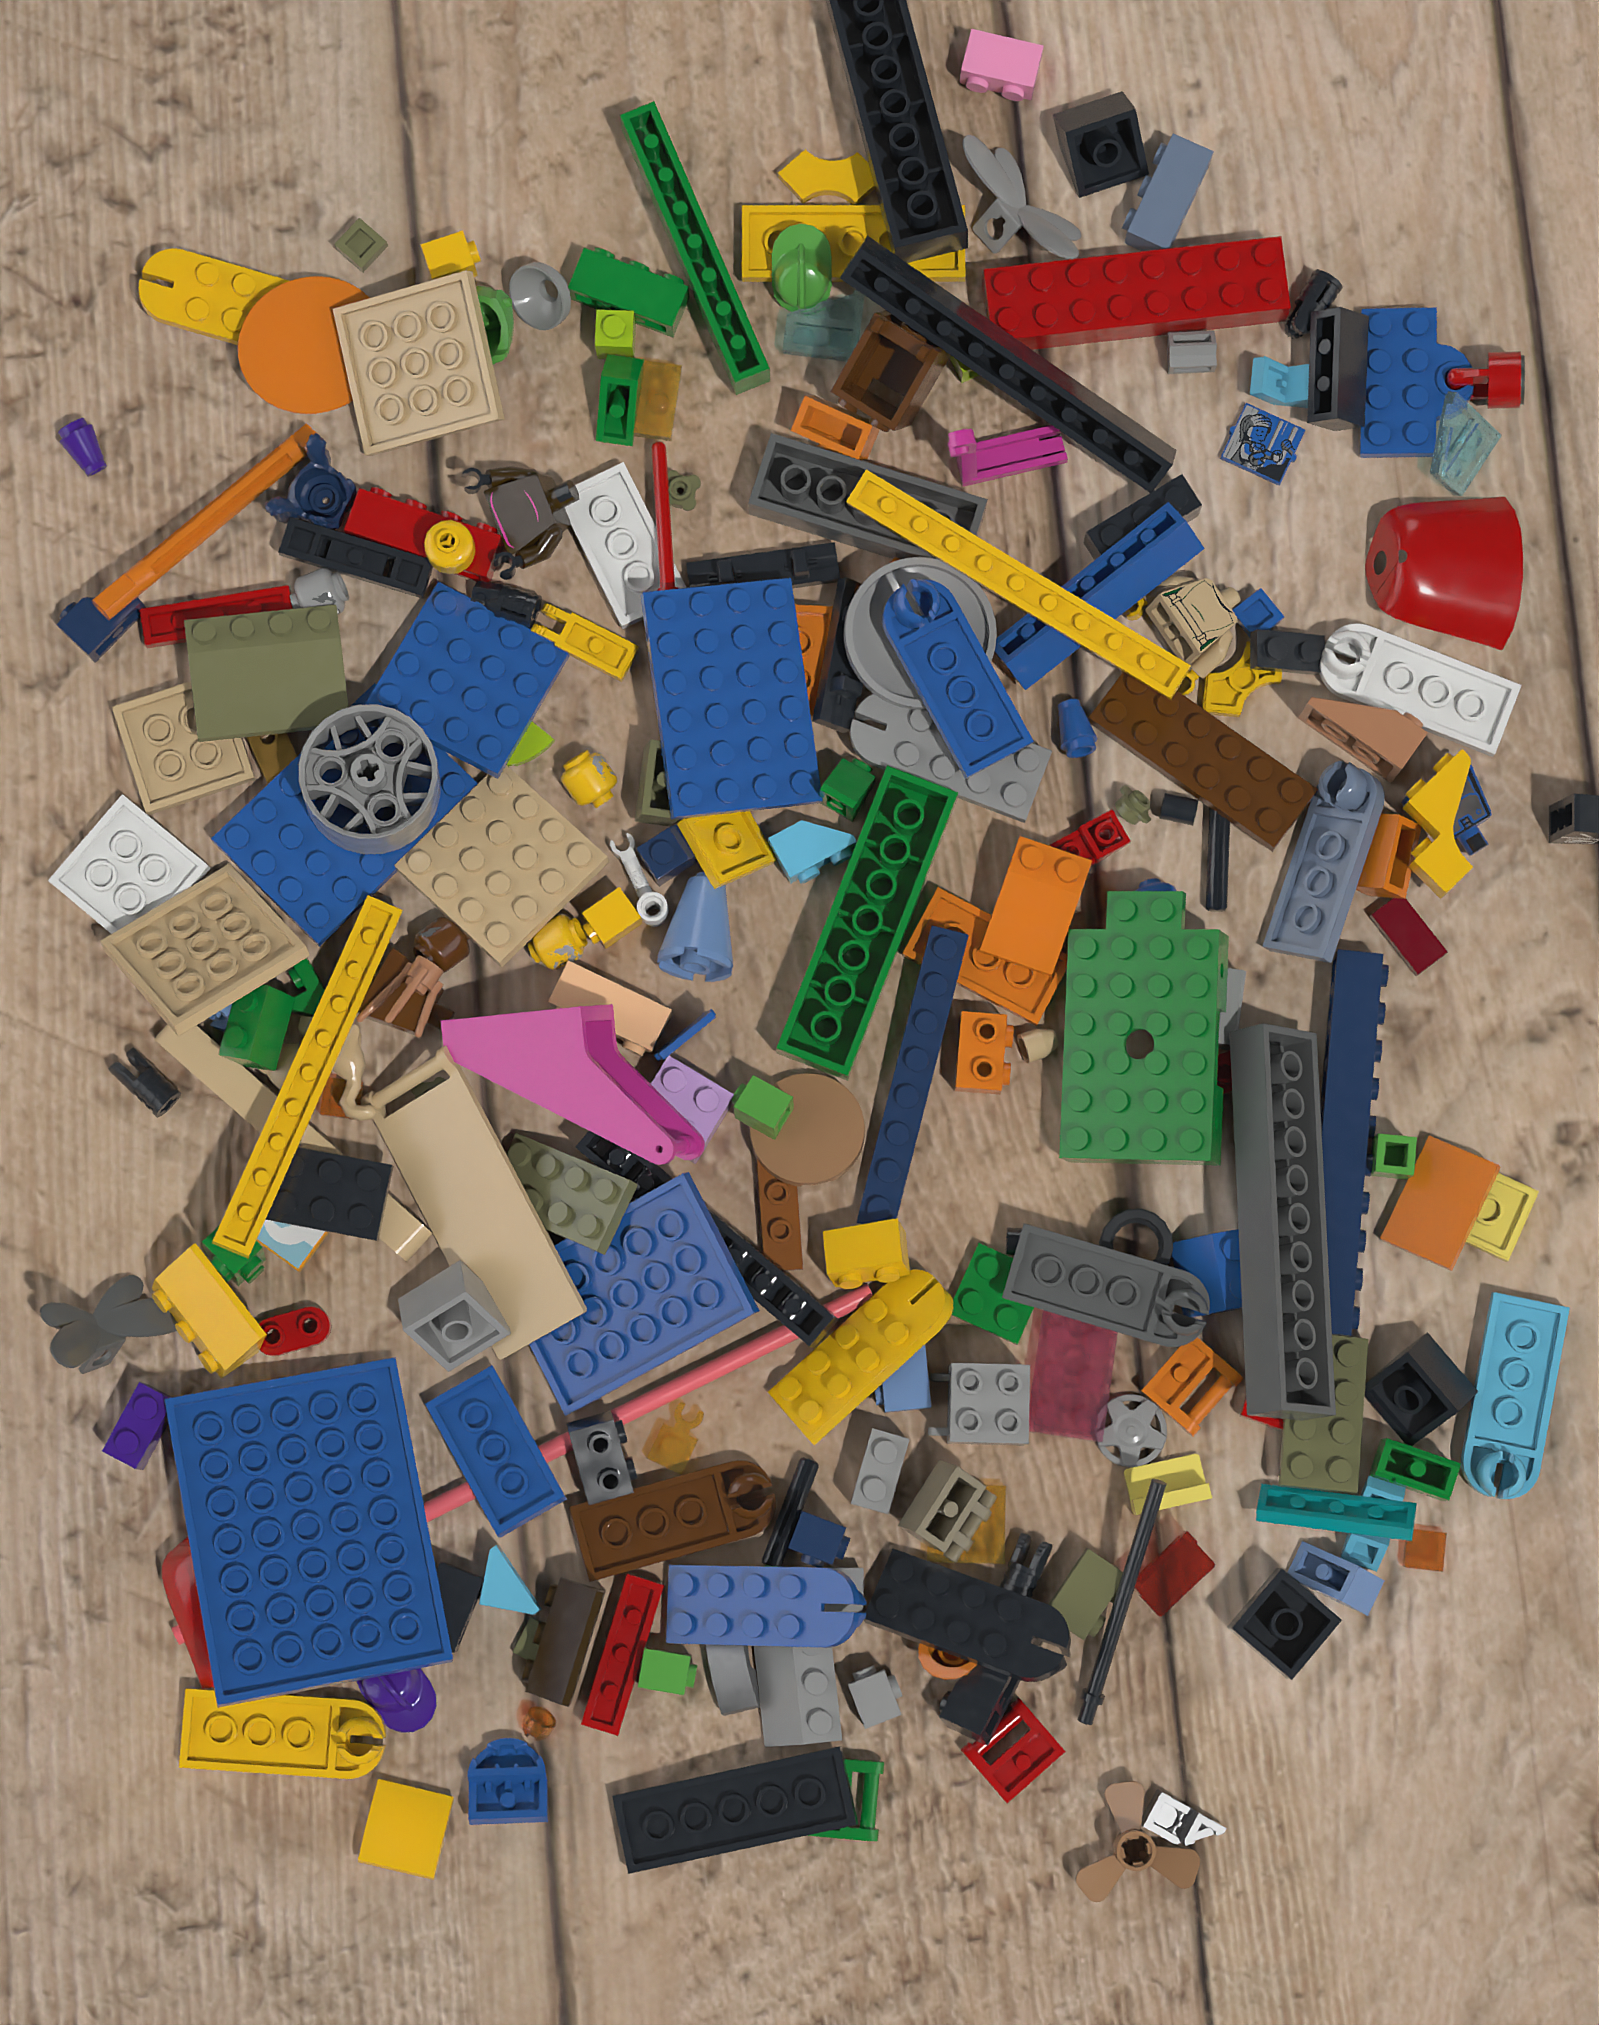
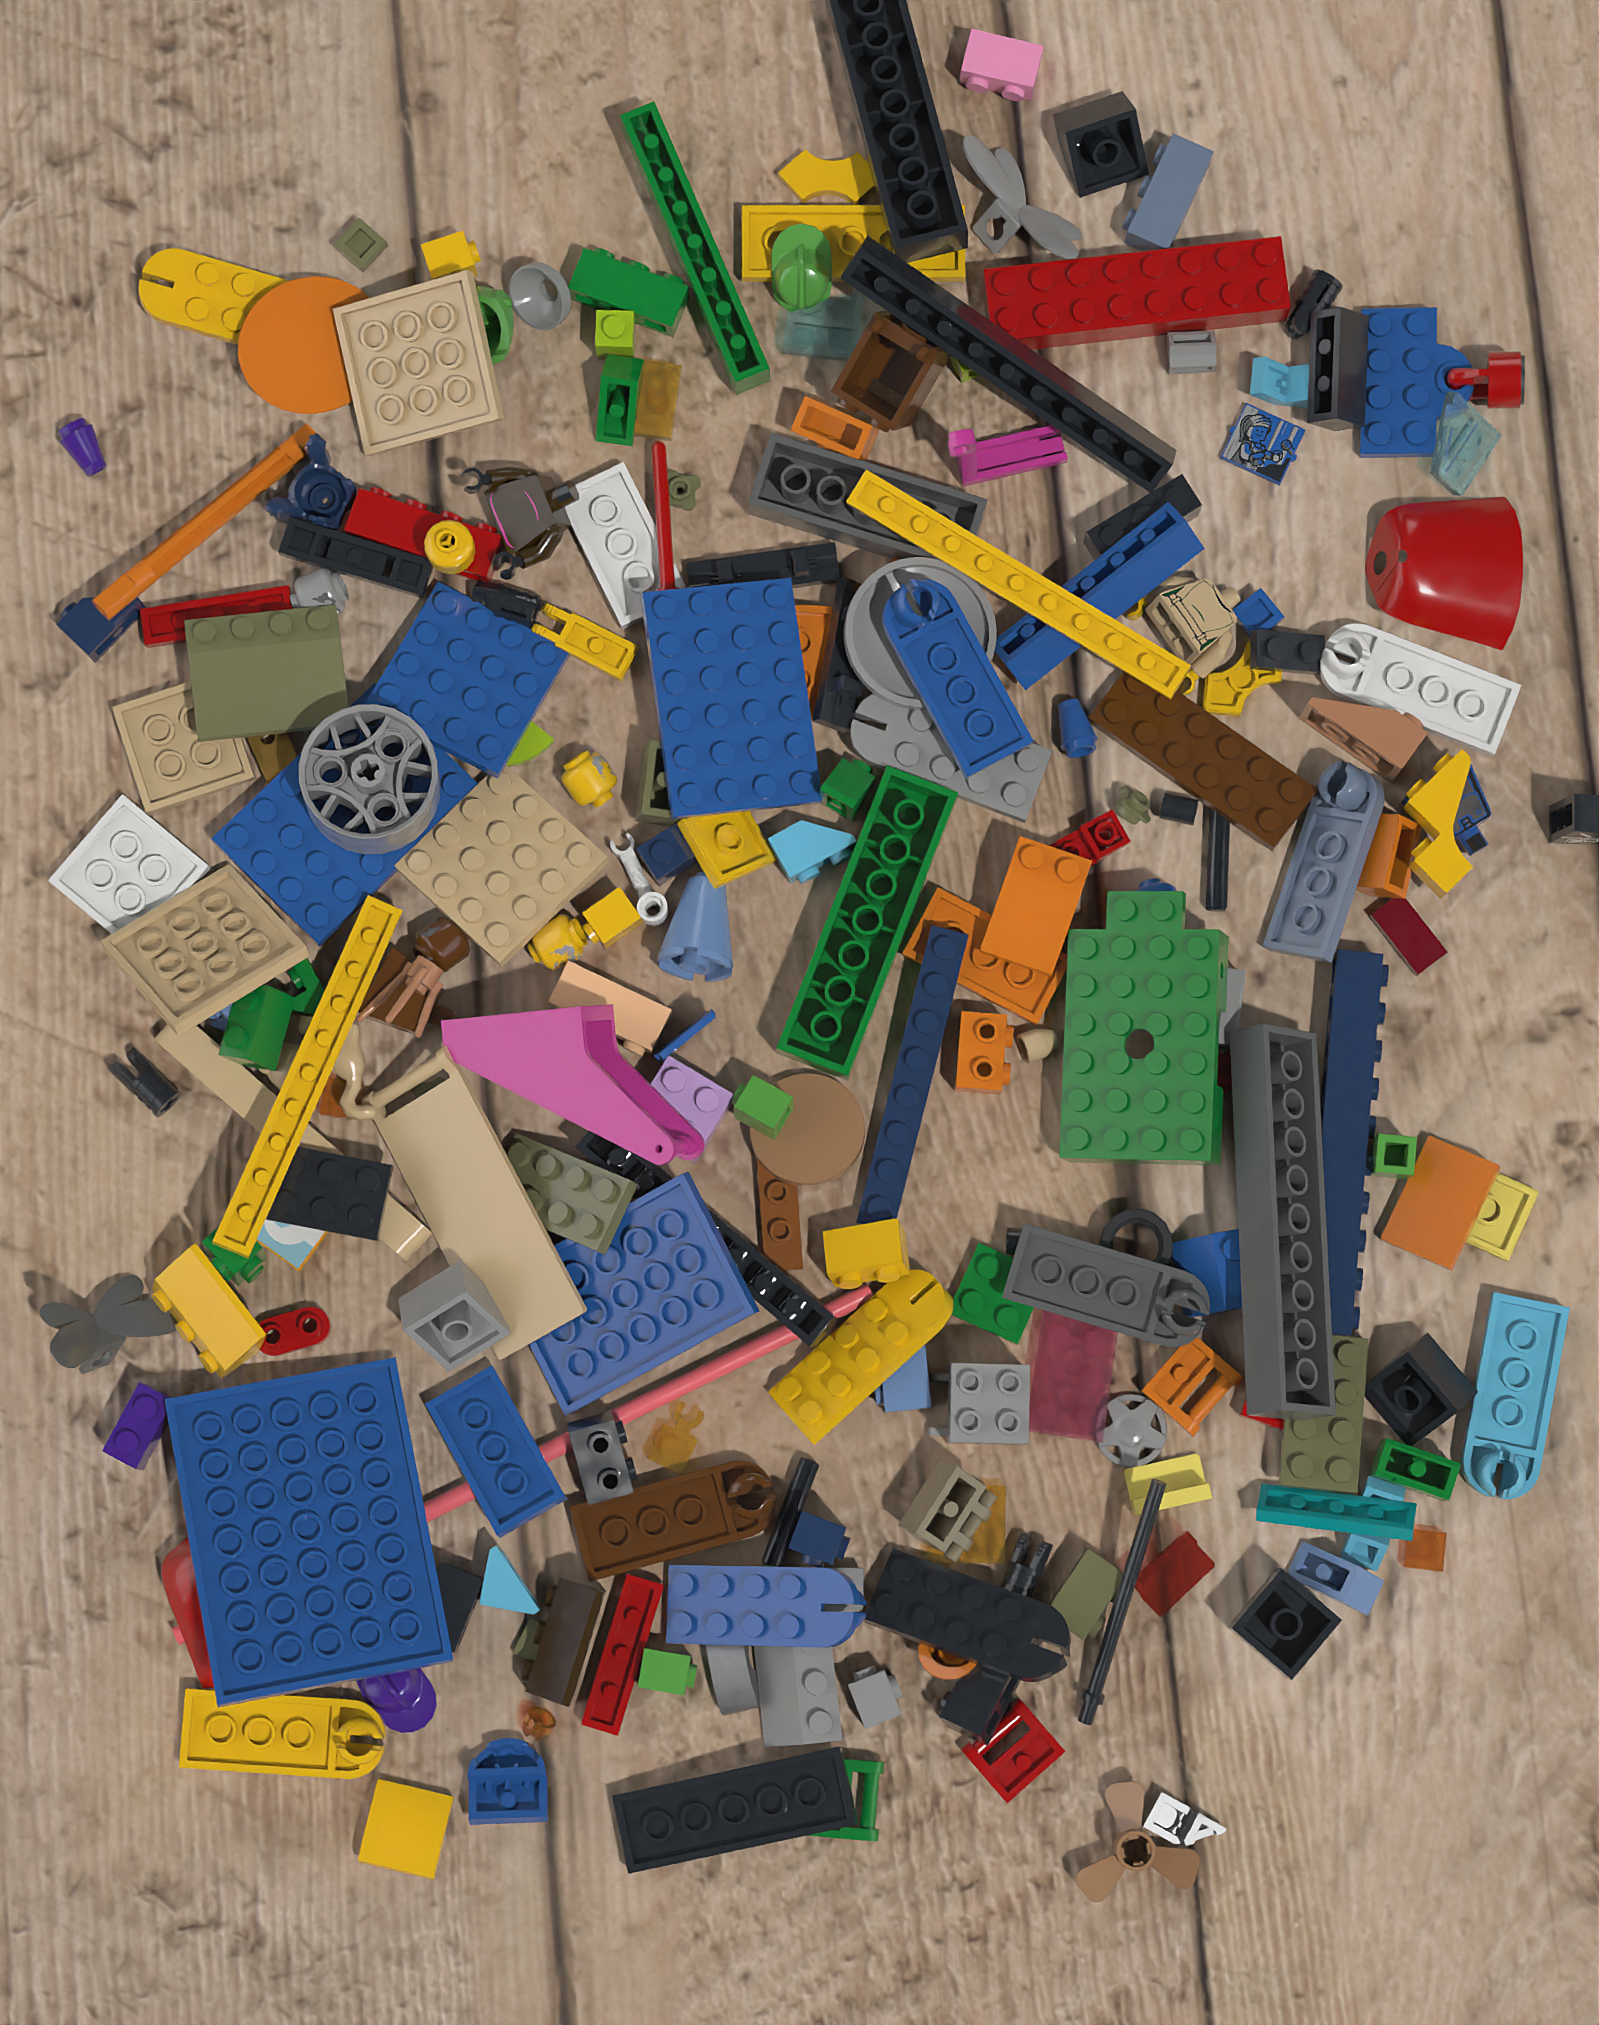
light grey brick [851,1428,909,1514] -> none

